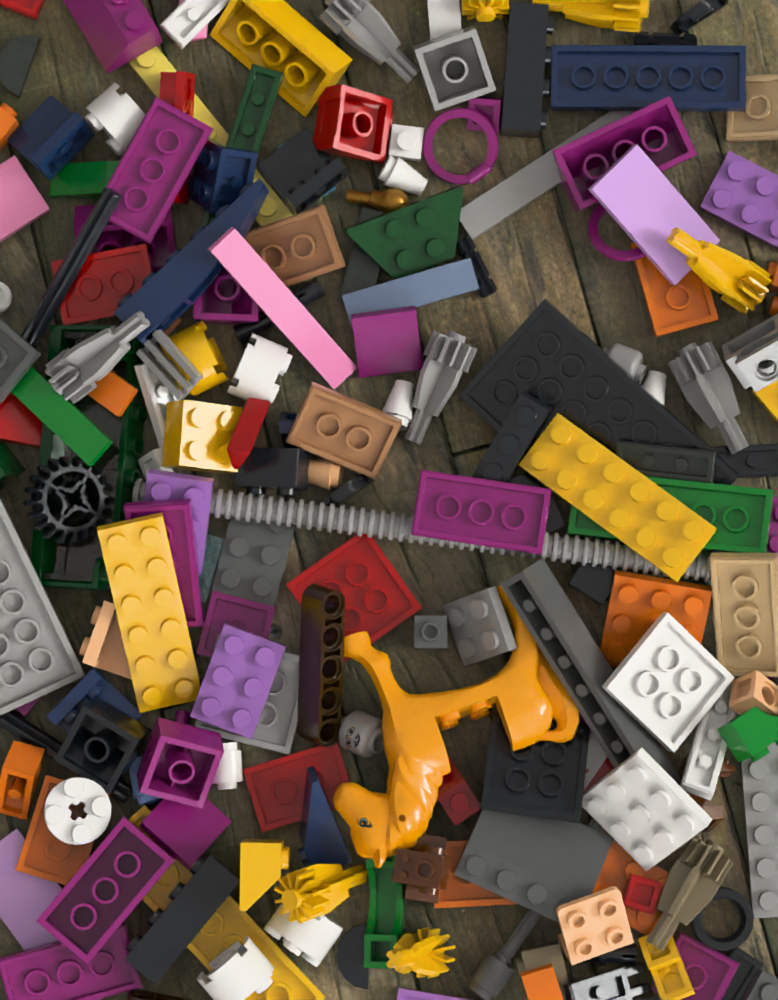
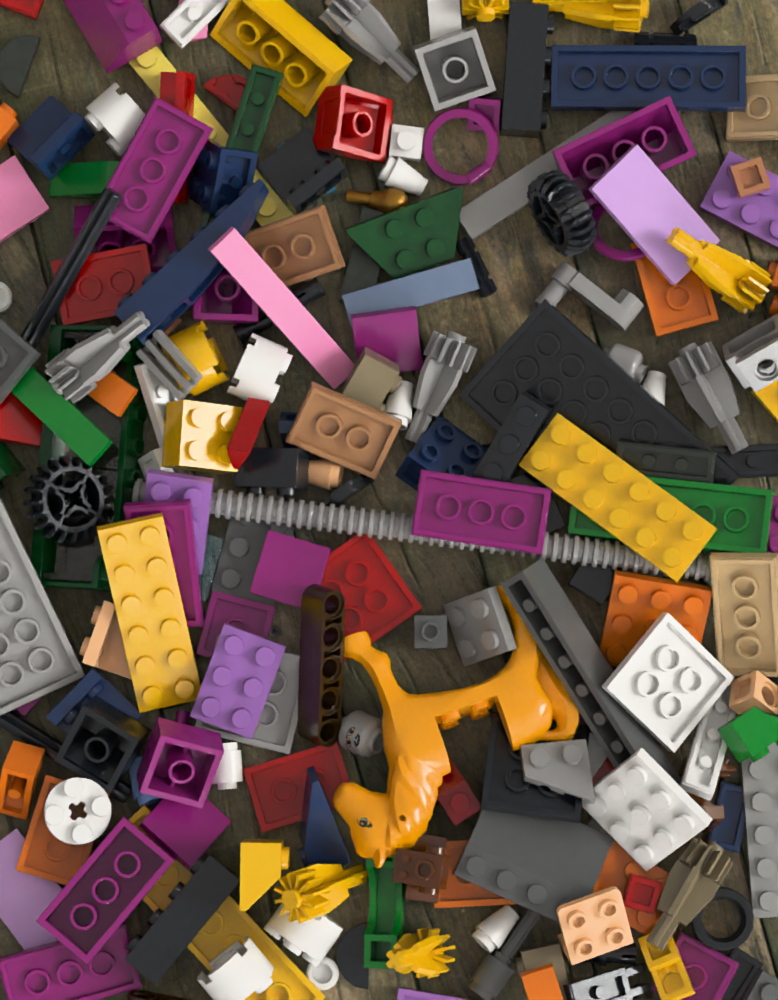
none -> red tile [203,74,247,113]
none -> magenta tile [249,530,331,608]
none -> white tile [306,956,339,990]
none -> dark tan brick [339,347,402,412]
none -> dark blue bracket [395,416,487,491]
none -> white cone [472,905,520,953]
none -> light grey wing [520,739,595,804]
none -> black gear [527,170,597,257]
none -> light grey beam [534,262,644,331]
none -> dark blue tile [708,782,745,853]
none -> nougat tile [729,157,771,199]

